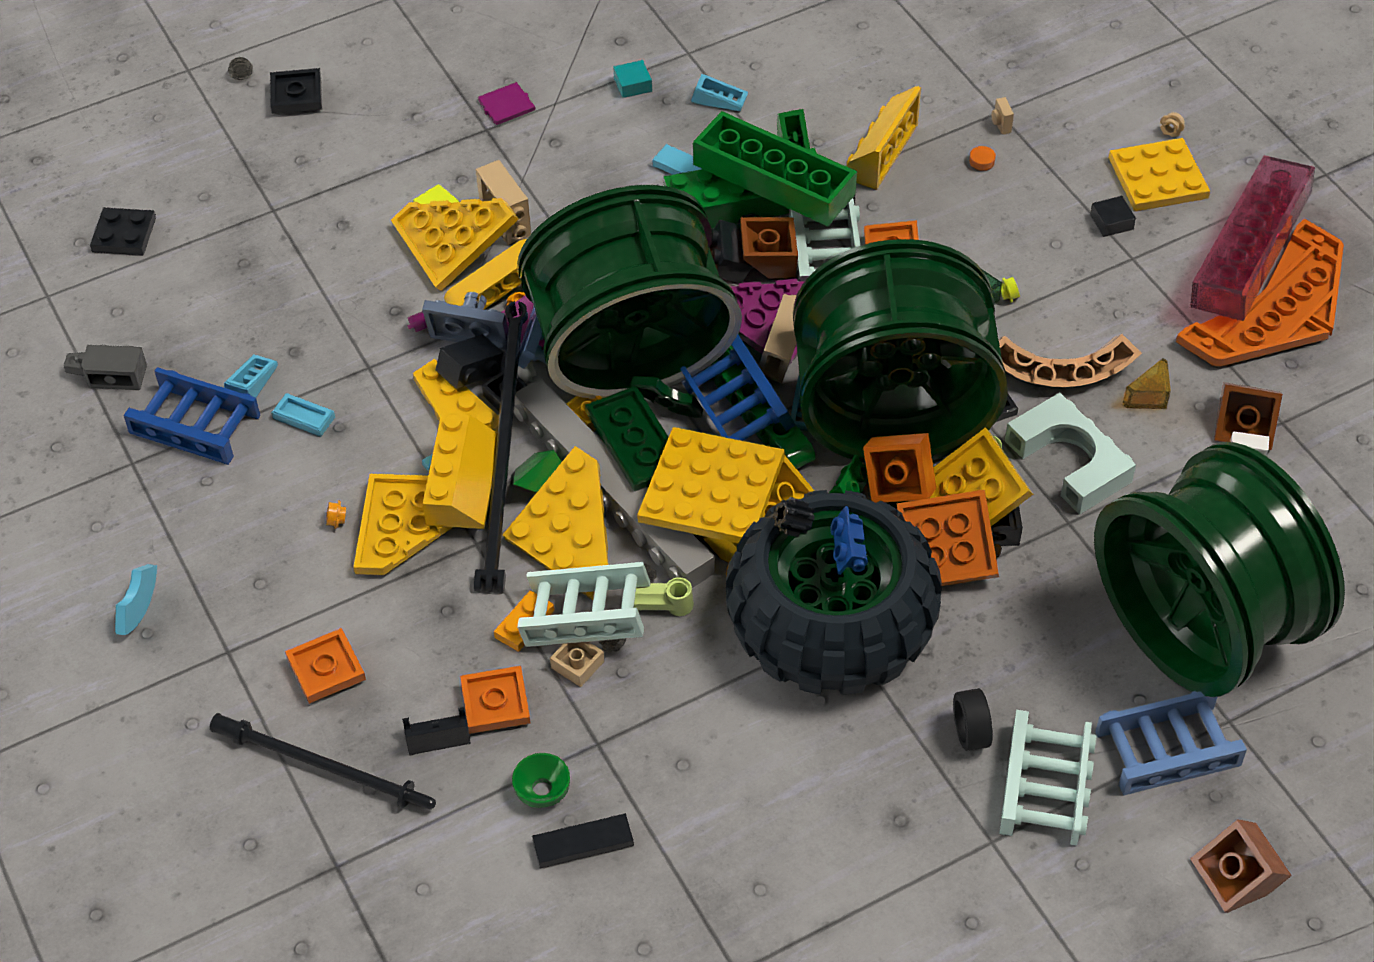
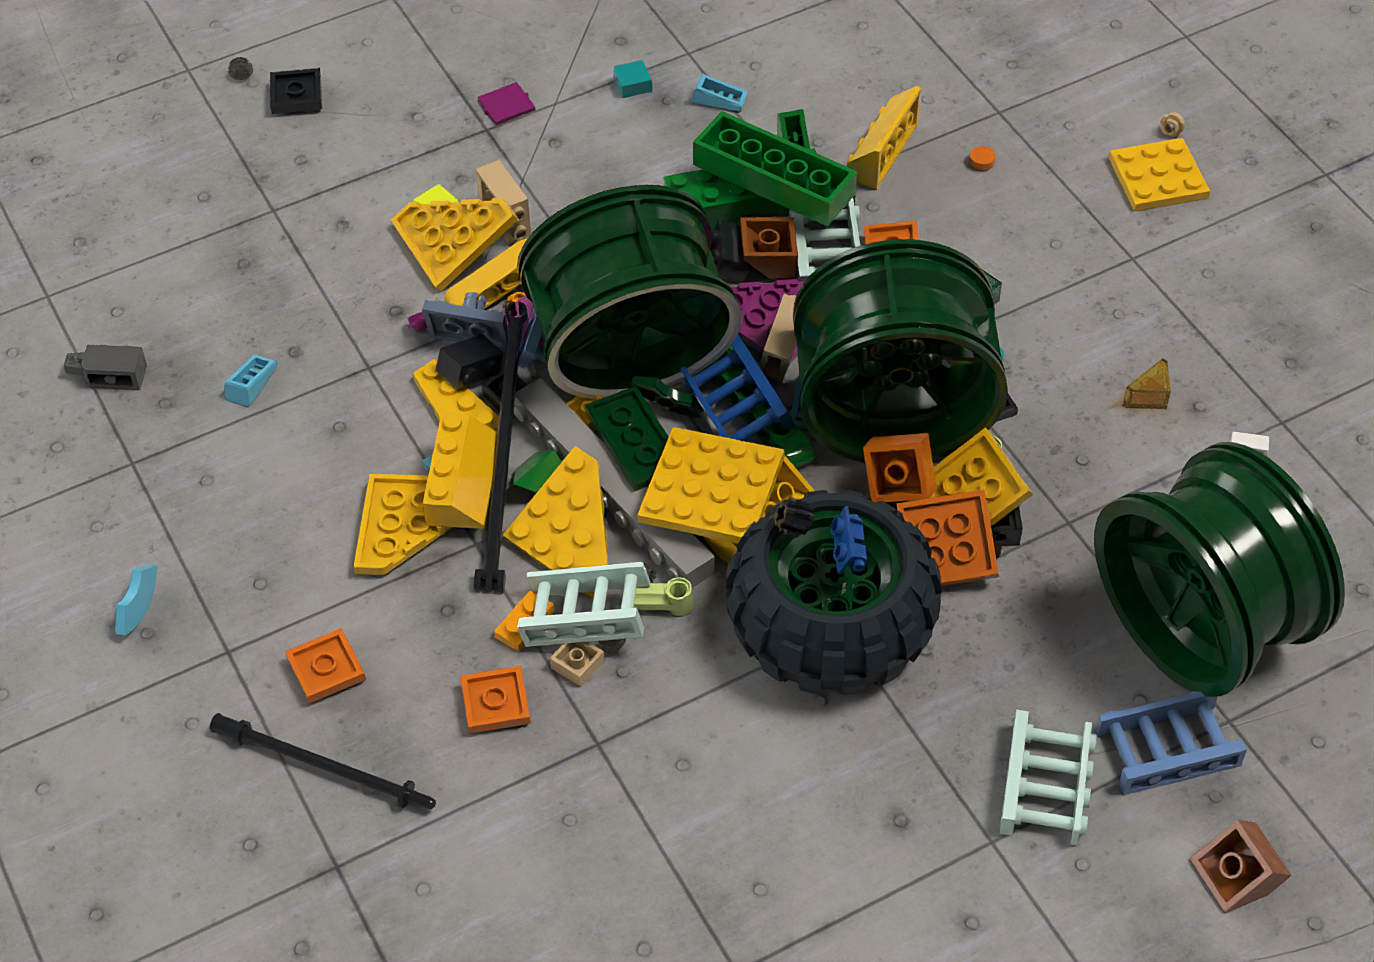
black plate [90,207,156,256] -> none
blue fence [123,367,261,465] -> none
medium azure tile [271,393,335,437] -> none
light orange plate [326,500,346,529] -> none
black hinge [402,707,471,755] -> none
green piece [512,753,570,808] -> none
black tile [532,813,634,869] -> none
medium azure tile [653,144,701,175] -> none
green hinge [829,455,868,494] -> none
black tyre [953,688,993,751] -> none
tan plate [992,97,1014,134] -> none
neon yellow plate [998,277,1020,303] -> none
light nougat brick [999,334,1142,388] -> none
light aqua arch [1005,392,1136,515] -> none
black piece [1090,196,1136,237] -> none
orange wing [1176,218,1344,366] -> none
clear pink brick [1190,155,1315,321] -> none
dark orange slope [1214,382,1283,450] -> none

